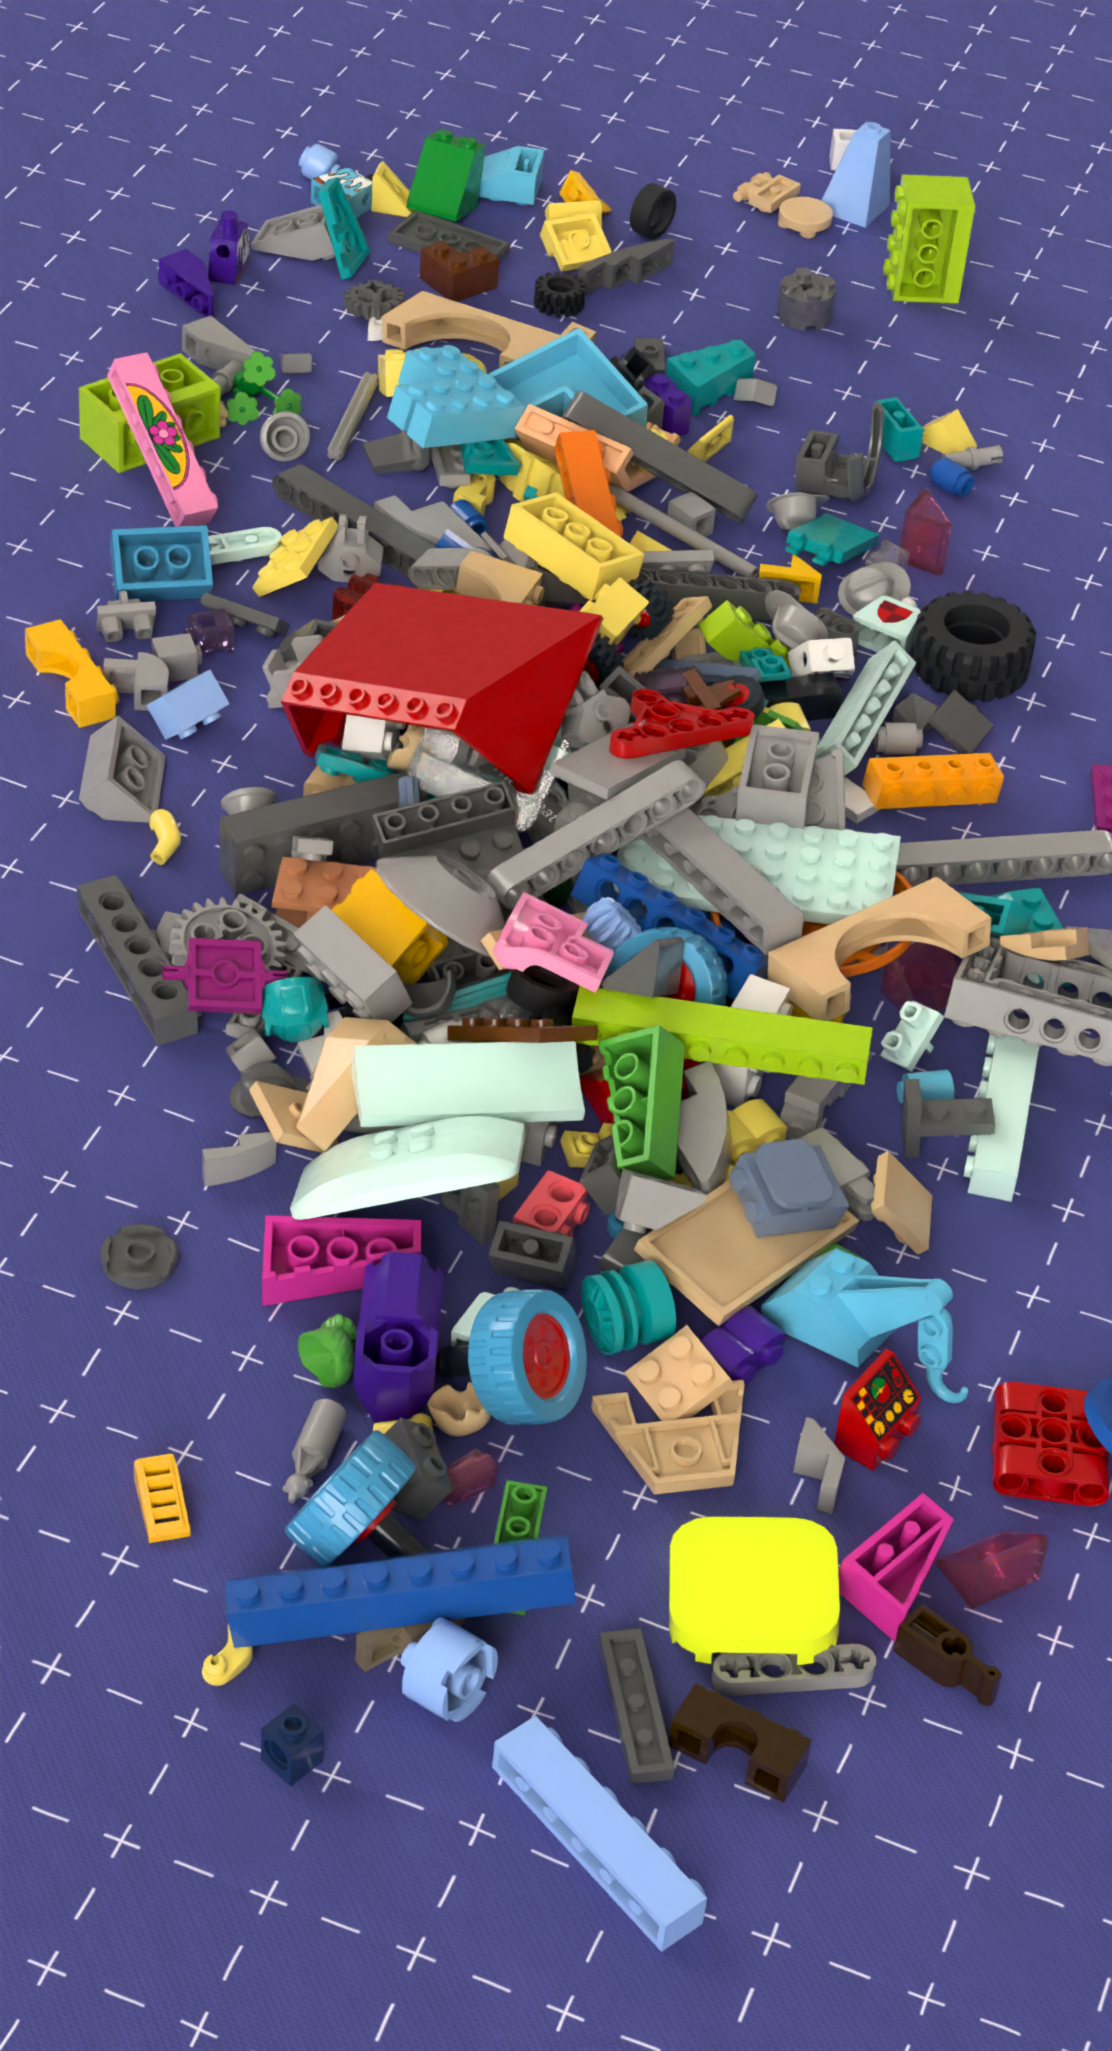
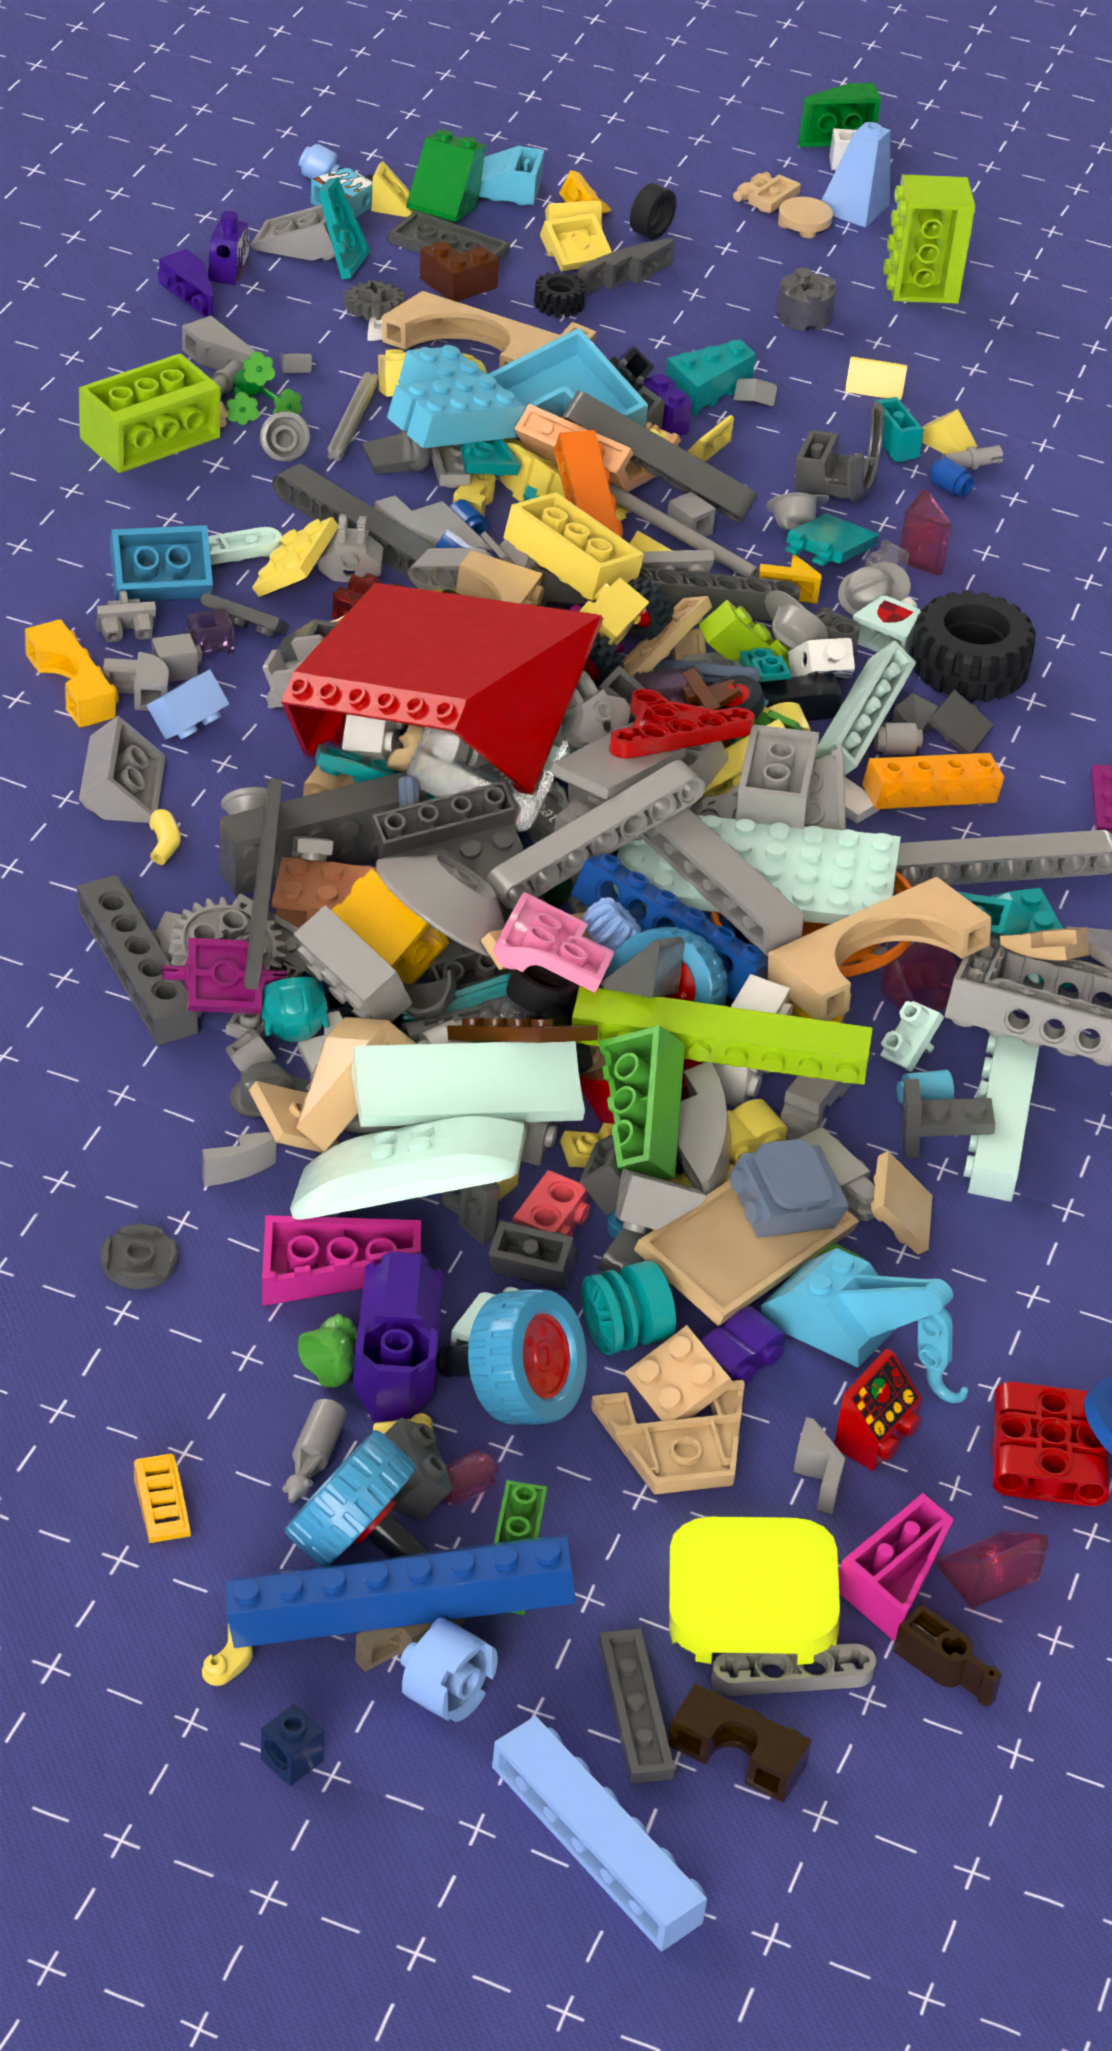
bright pink brick [107,352,218,527] -> none
tan hair [427,1382,491,1437] -> none
dark grey plate [634,337,665,378] -> none
none -> dark grey tile [244,778,282,990]
none -> green slope [798,83,881,147]
none -> light yellow slope [845,356,908,400]

